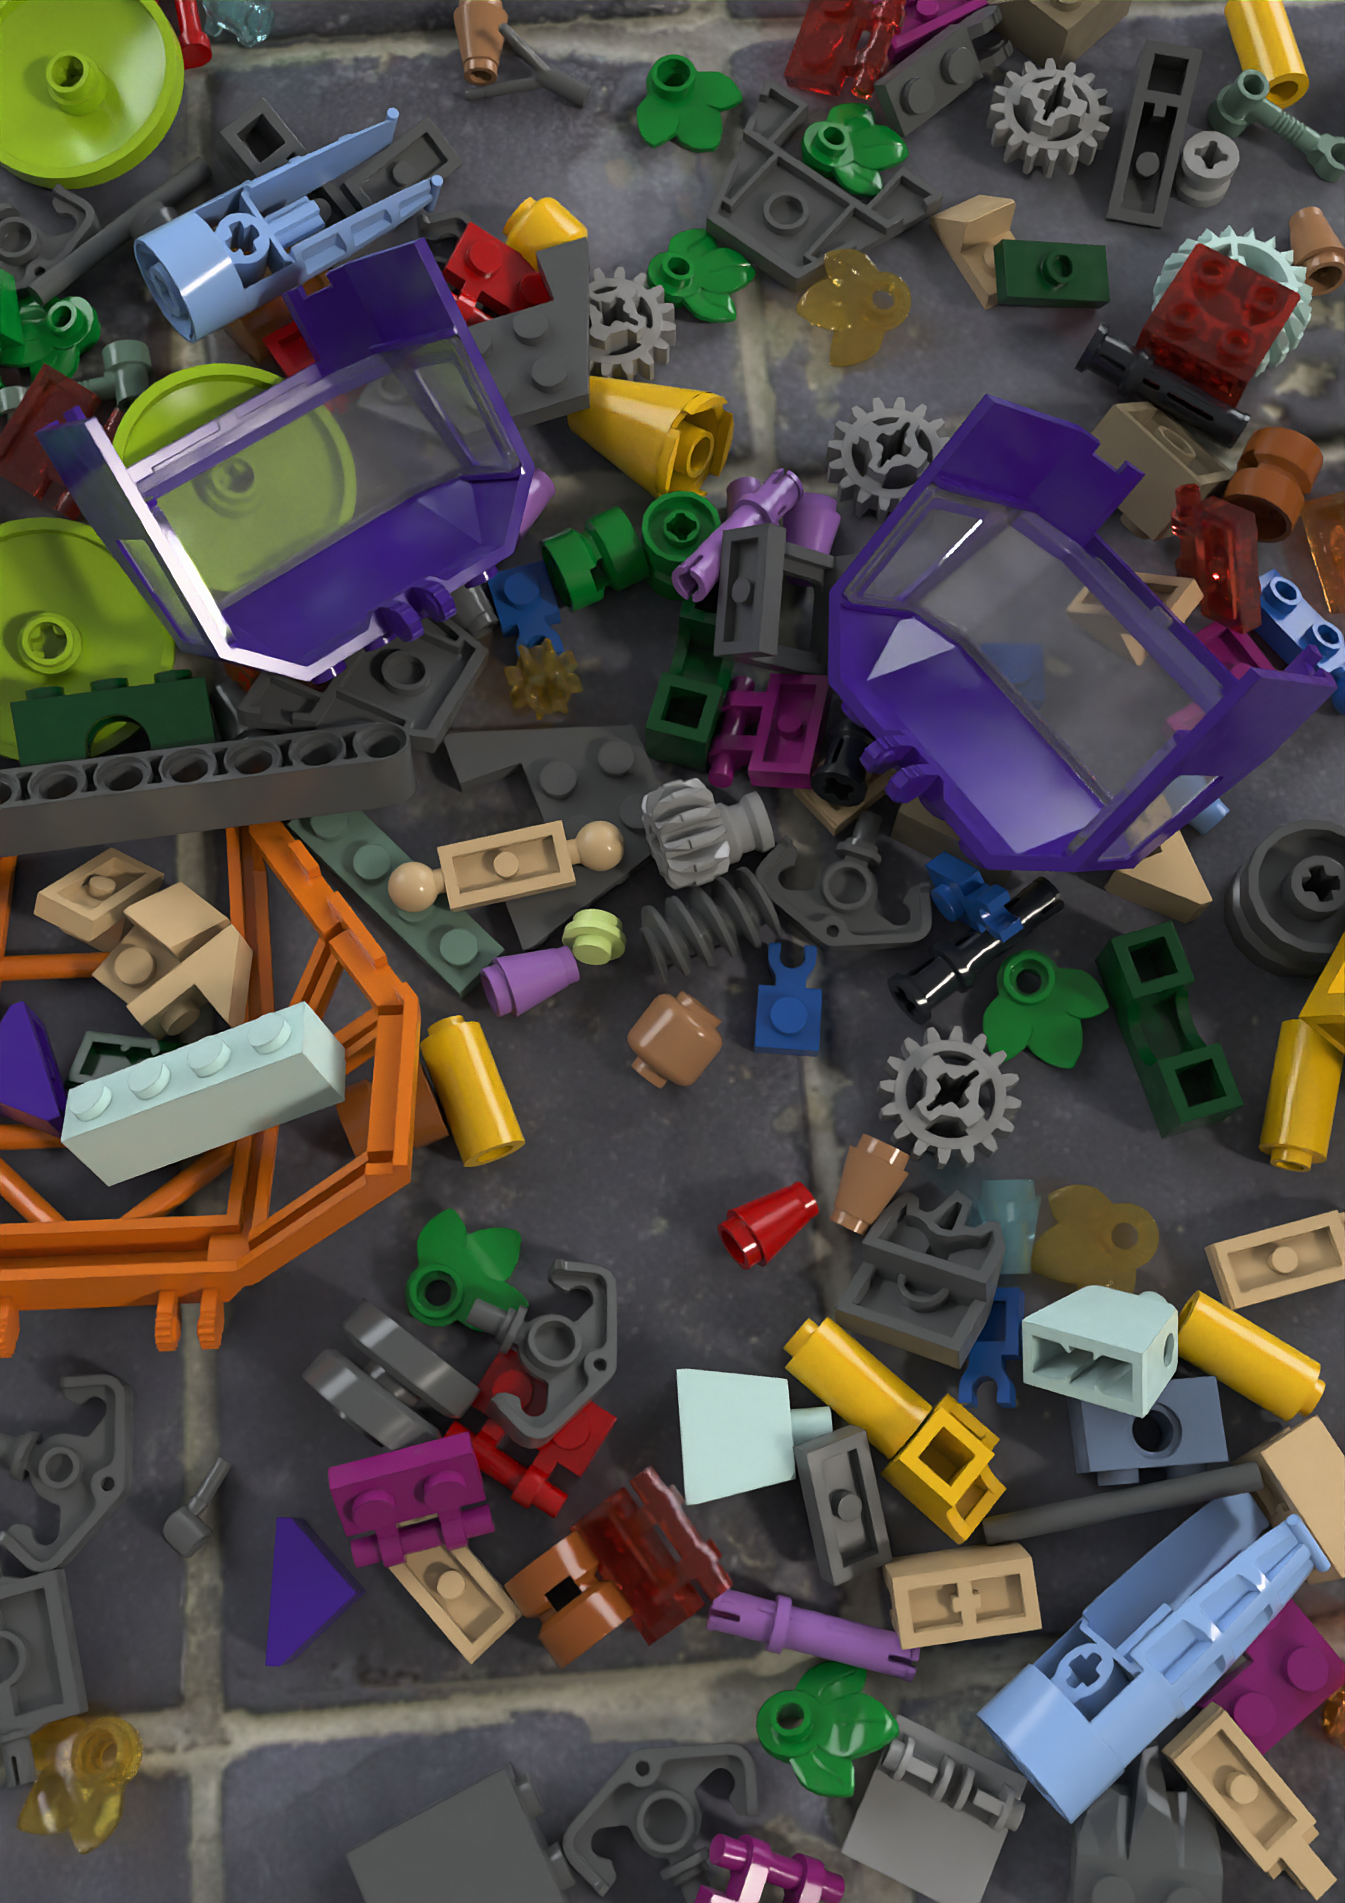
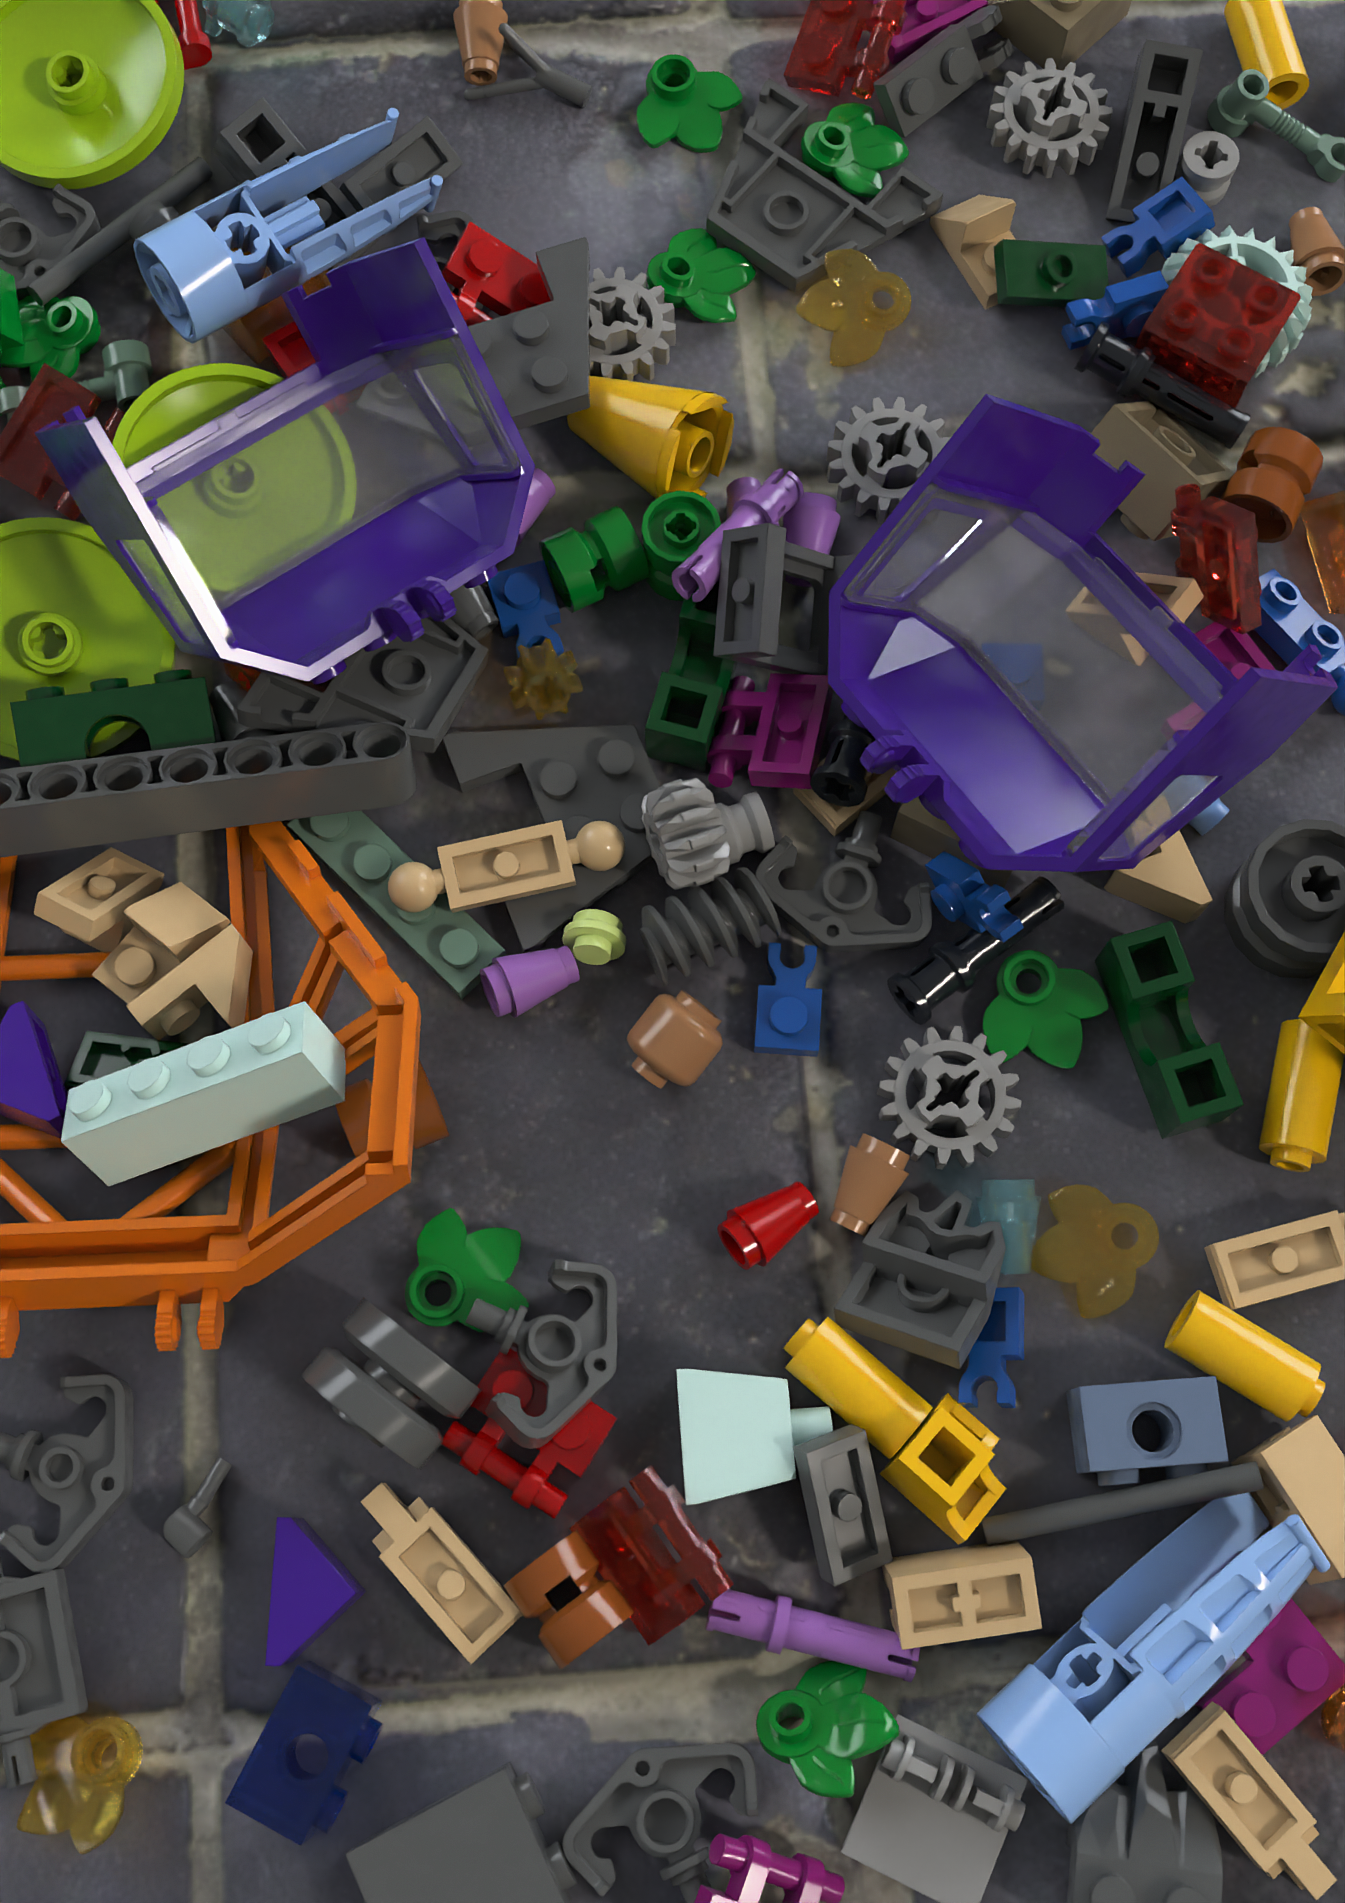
magenta plate [328,1431,495,1568] -> none
yellow brick [419,1015,526,1167] -> none
yellow head [502,197,588,272] -> none
light aqua torso [1022,1285,1178,1418] -> none
none -> clear blue brick [225,1661,383,1846]
none -> blue plate [1061,271,1170,350]
none -> blue plate [1101,176,1216,278]

